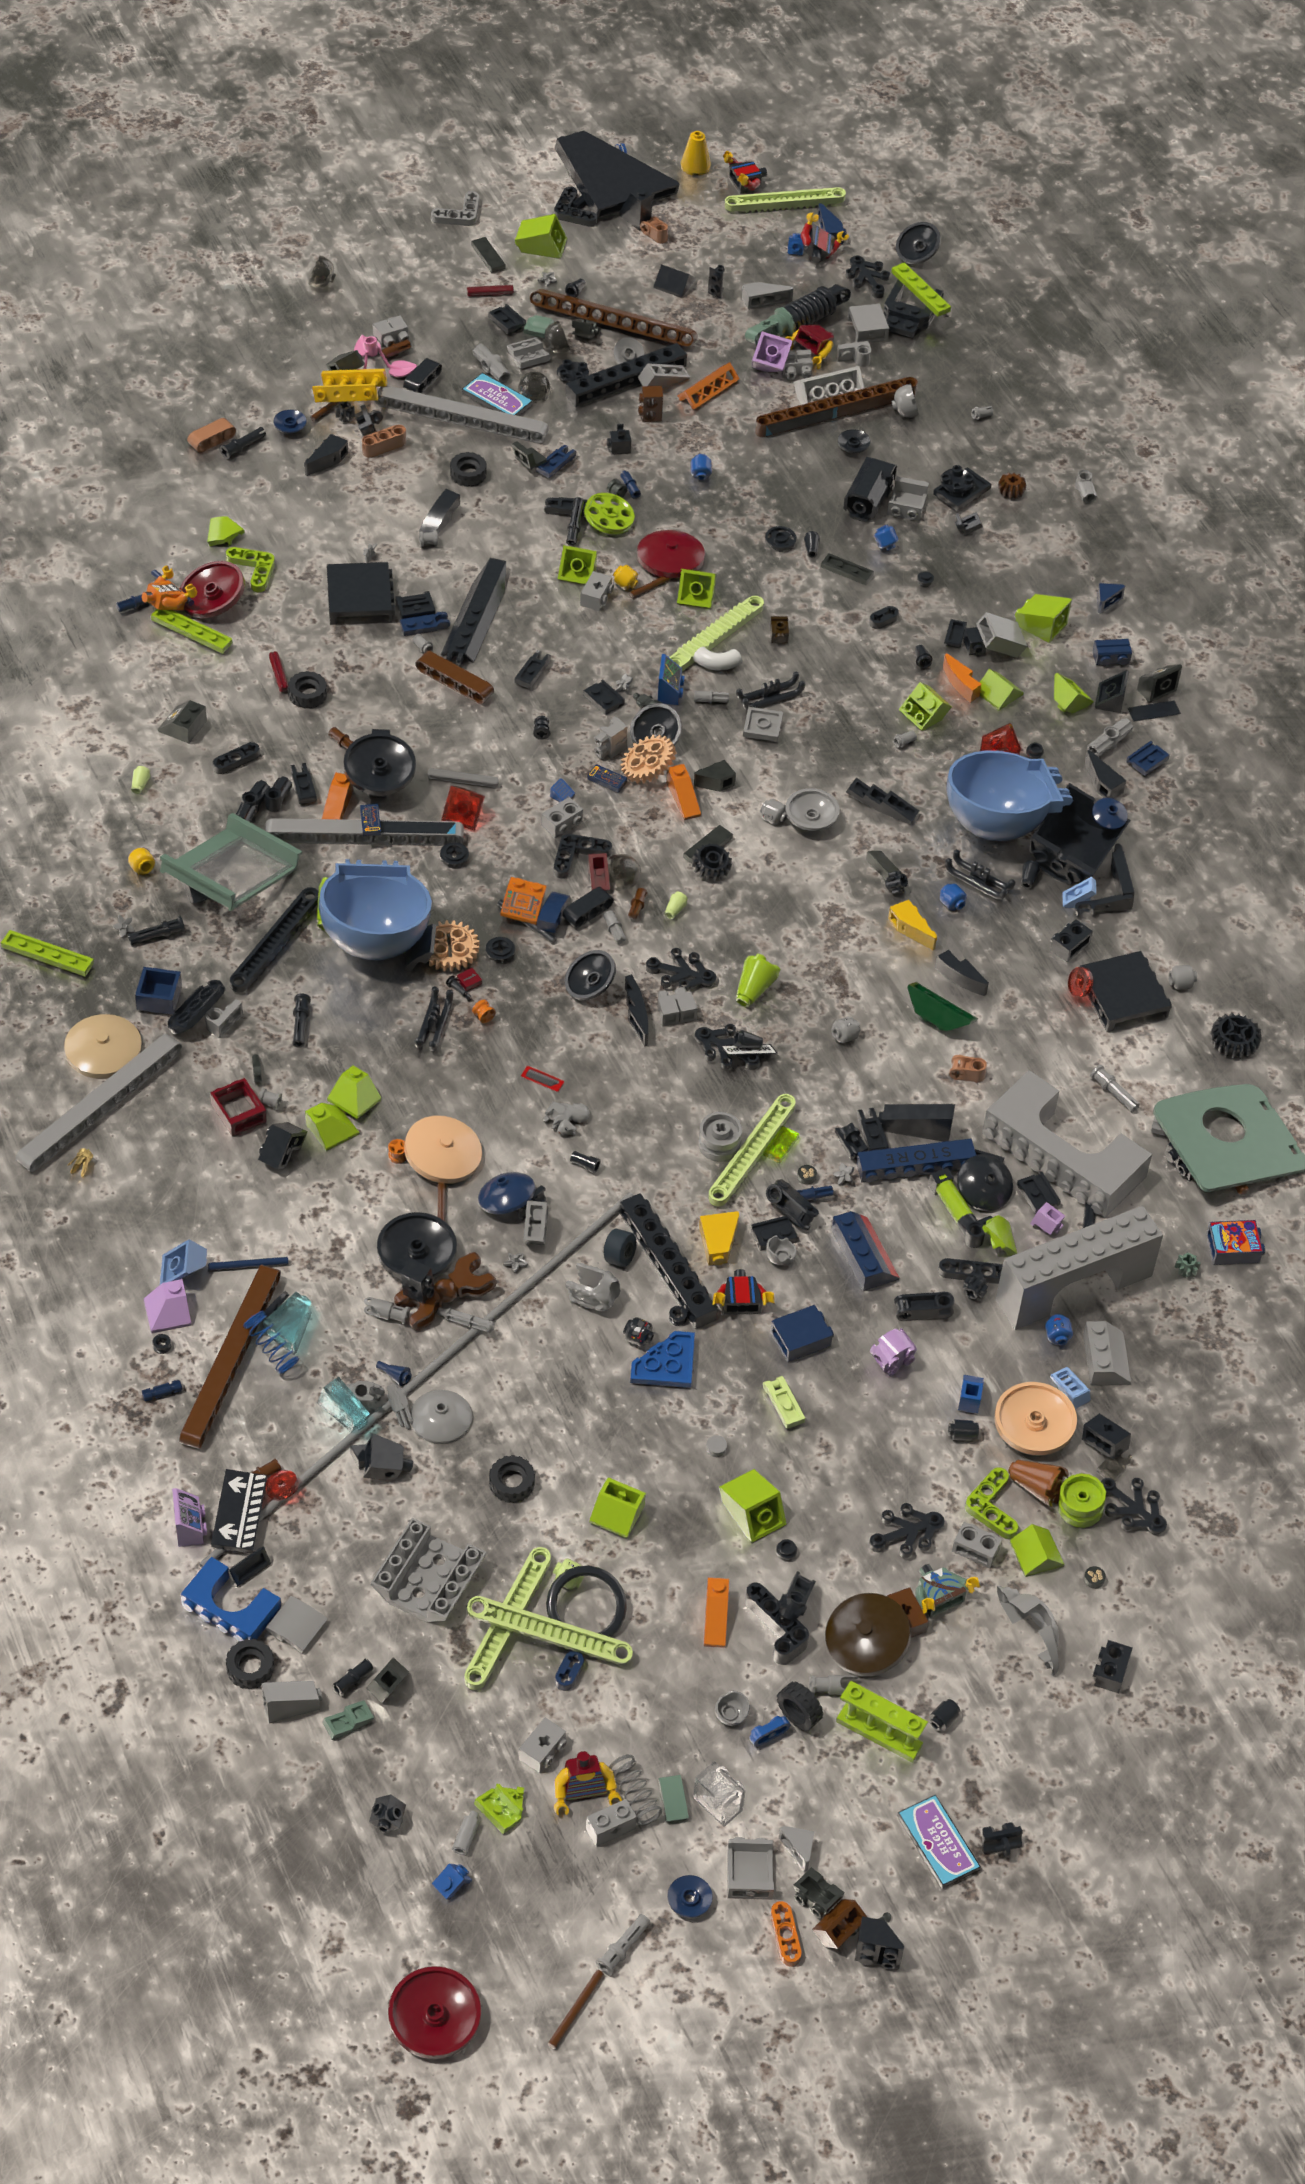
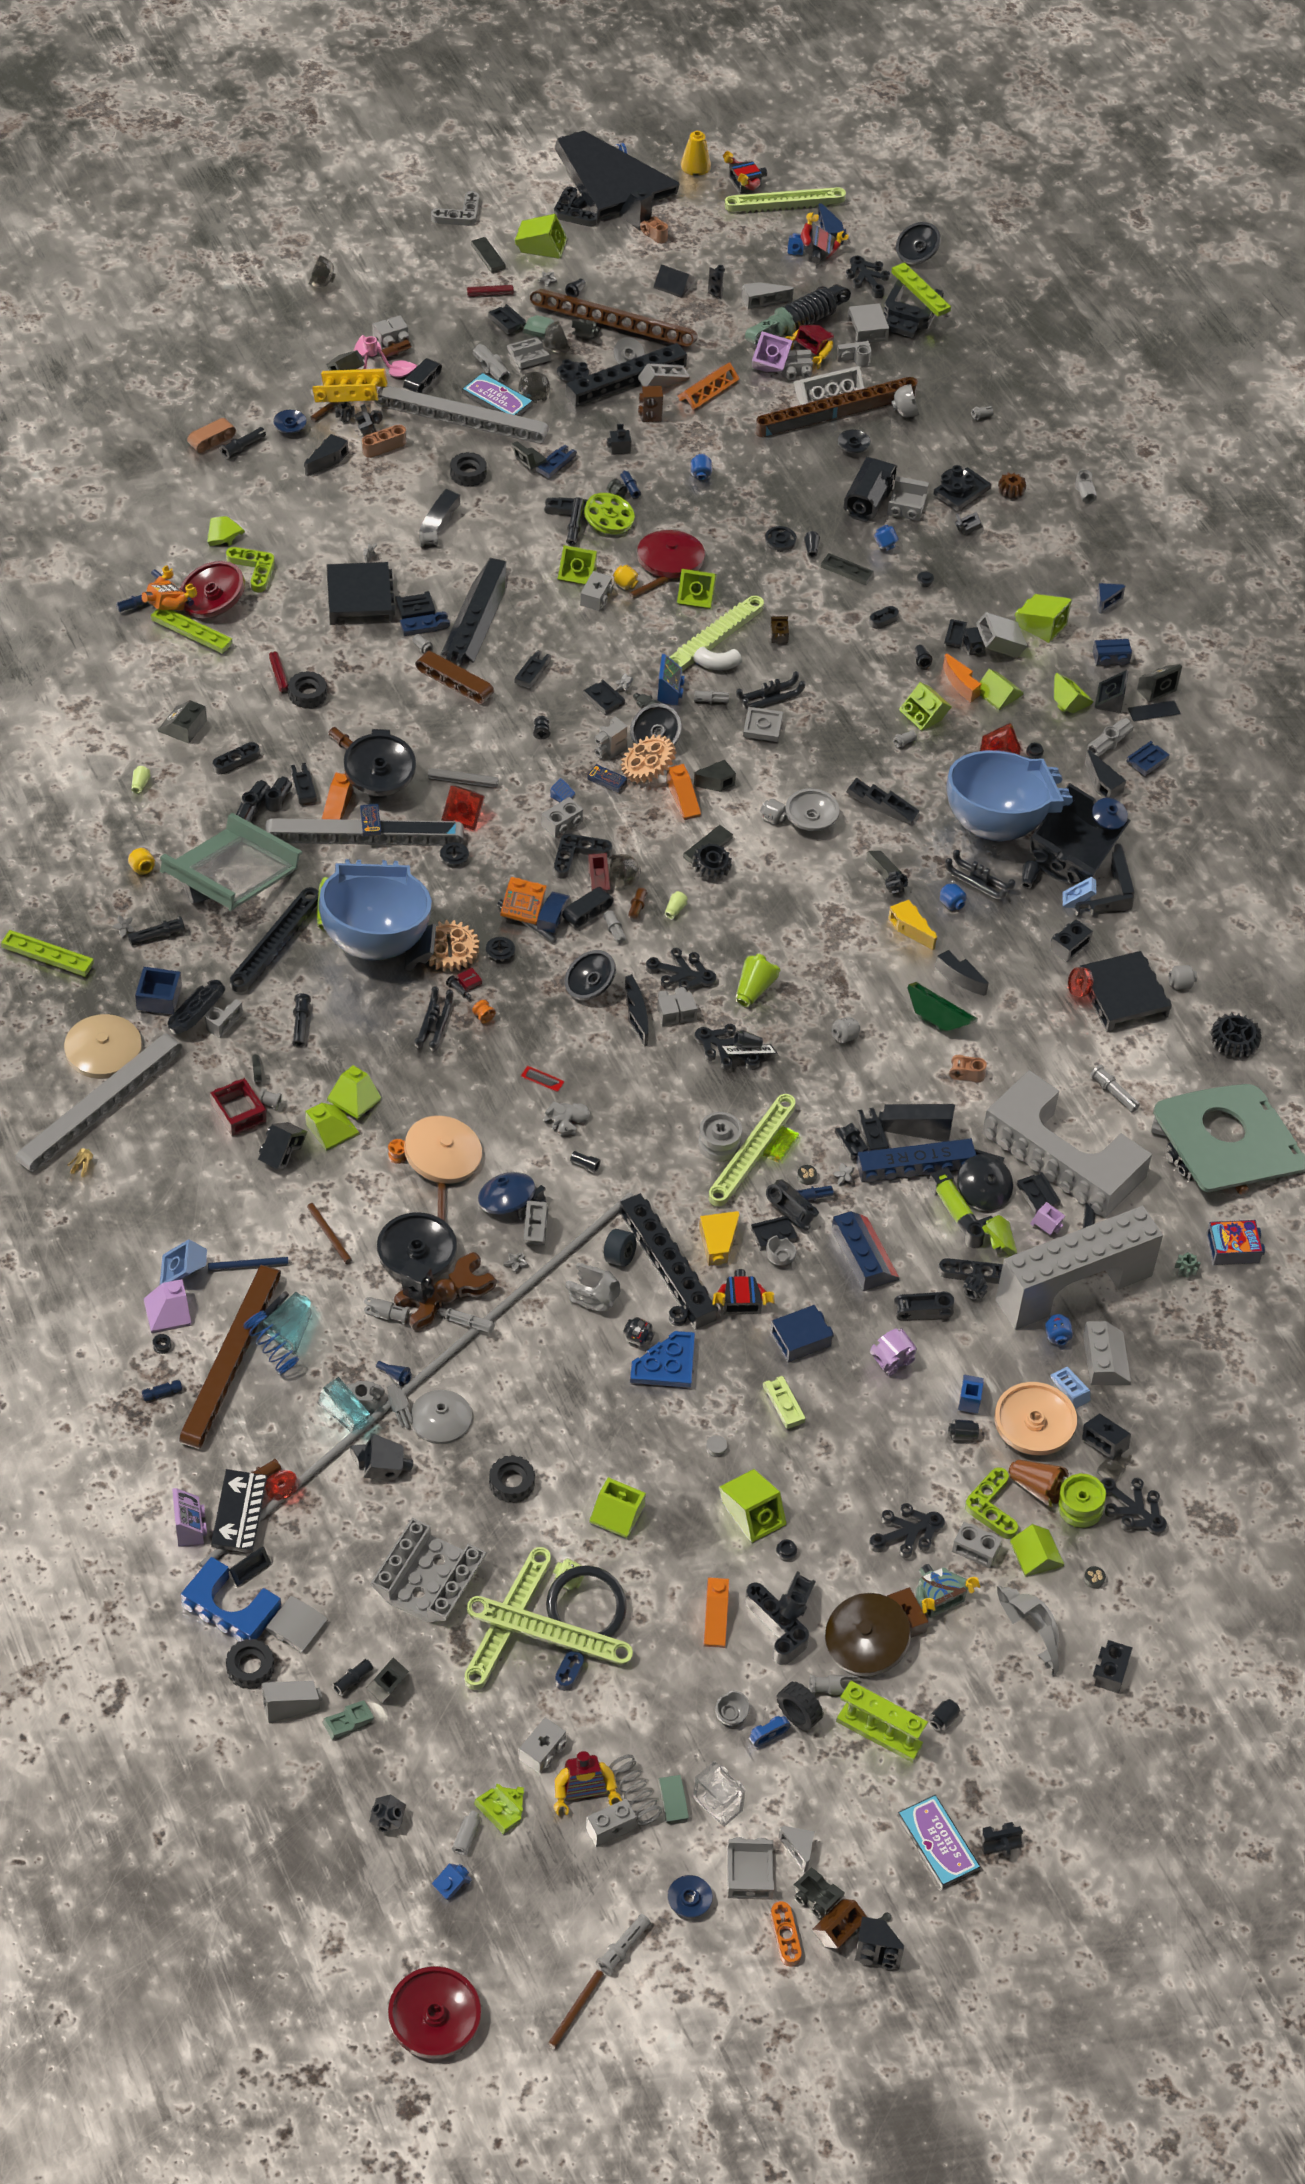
none -> reddish brown bar [307,1203,352,1264]

